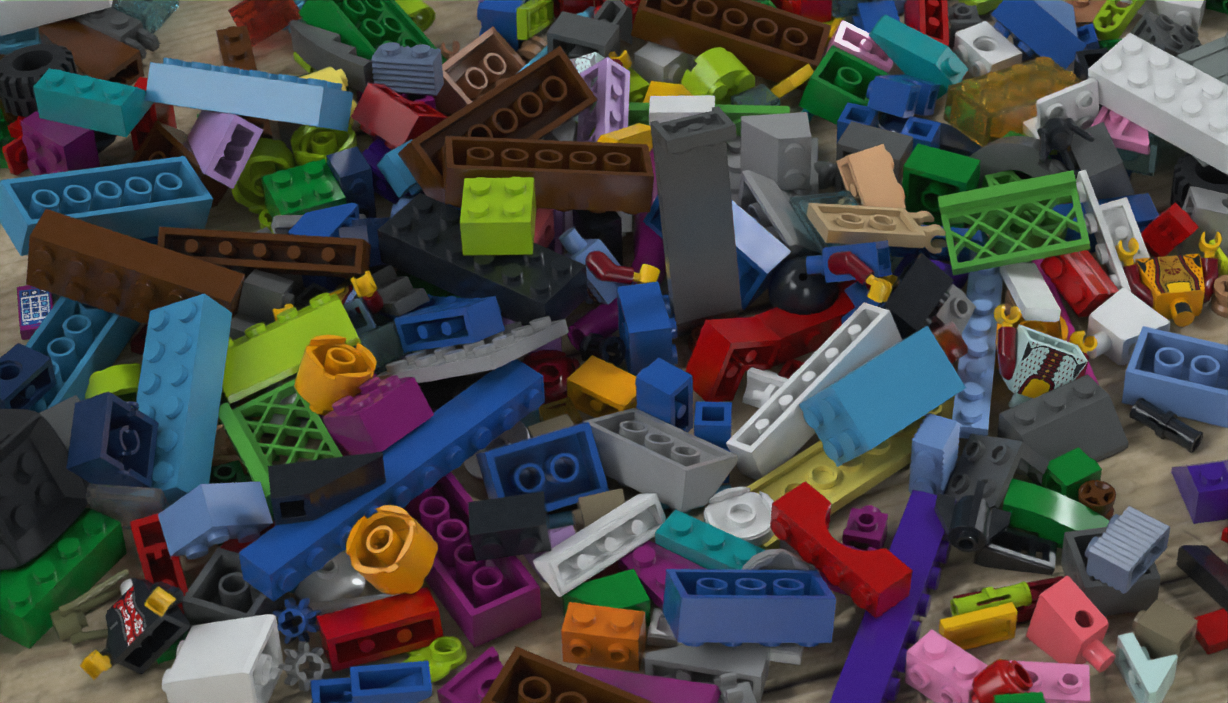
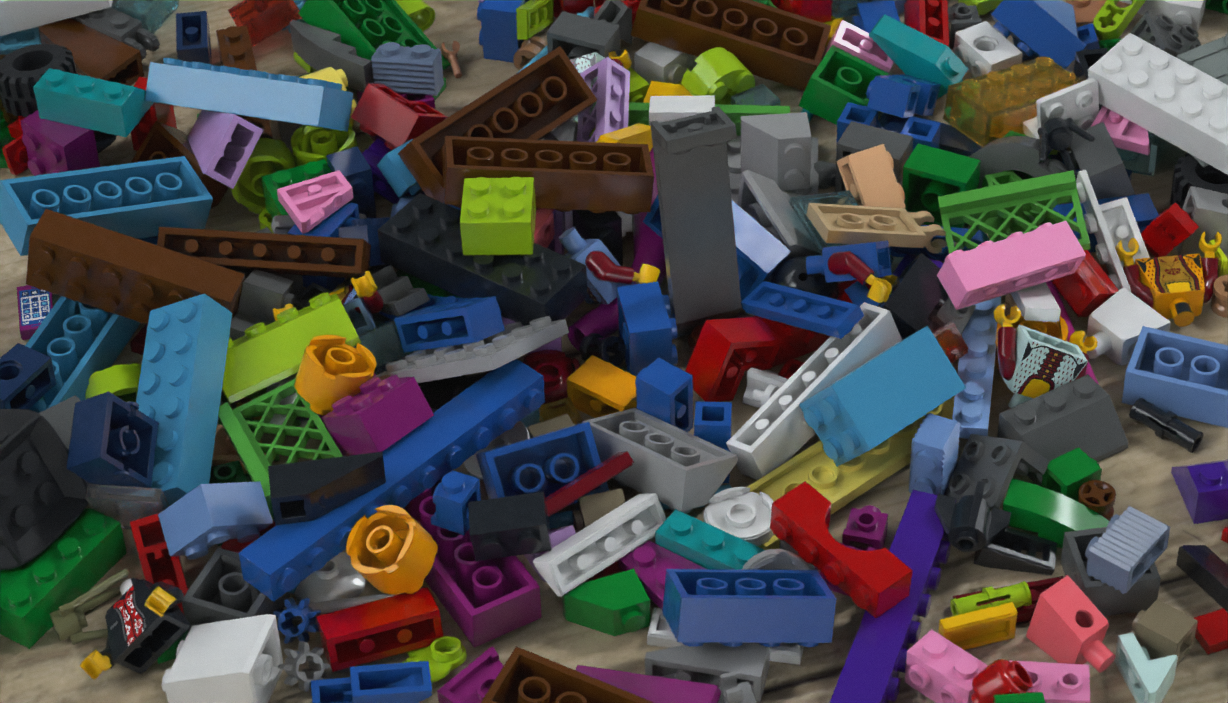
nougat slope [433,26,526,114] -> none
orange brick [561,602,646,672] -> none
yellow tile [755,63,814,106] -> none
none -> dark blue brick [176,11,212,65]
none -> bright pink wing [277,170,353,234]
none -> blue brick [430,470,481,535]
none -> dark red tile [545,451,634,517]
none -> blue plate [741,281,864,339]
none -> bright pink brick [937,221,1086,310]

